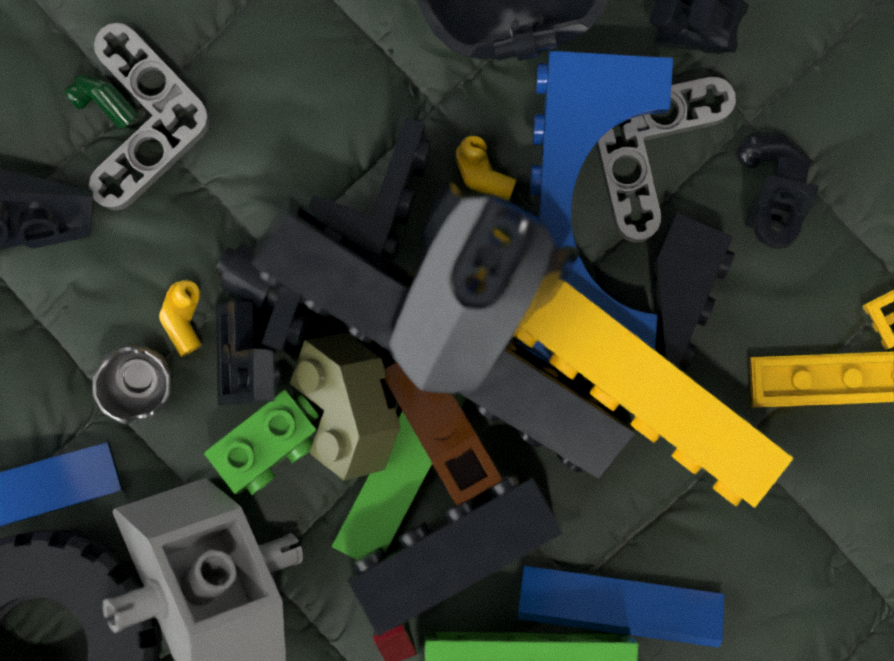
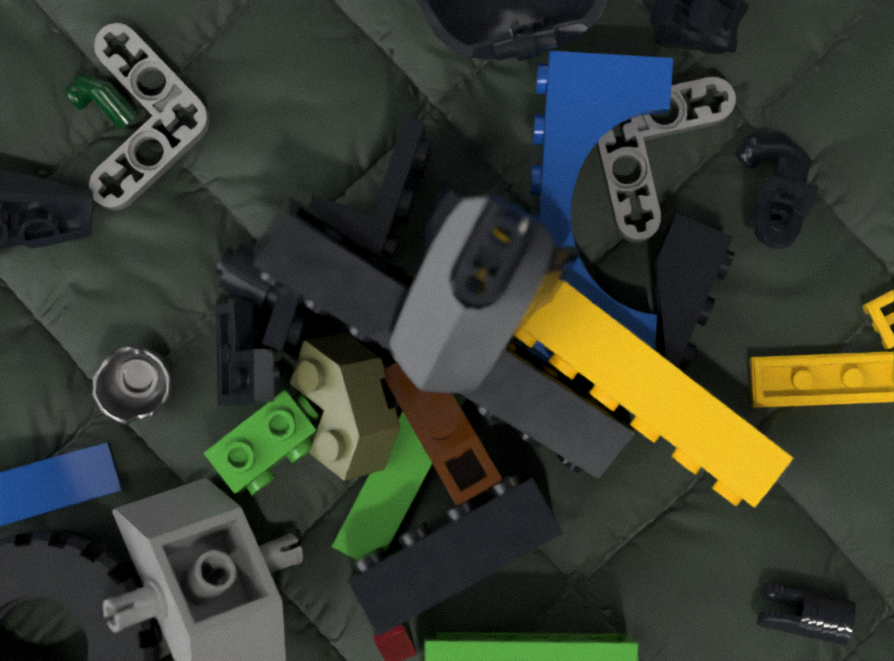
yellow arm [159,279,202,357] -> none
yellow arm [456,136,517,202] -> none
blue tile [517,566,725,648] -> none
none -> black hinge [756,582,856,646]

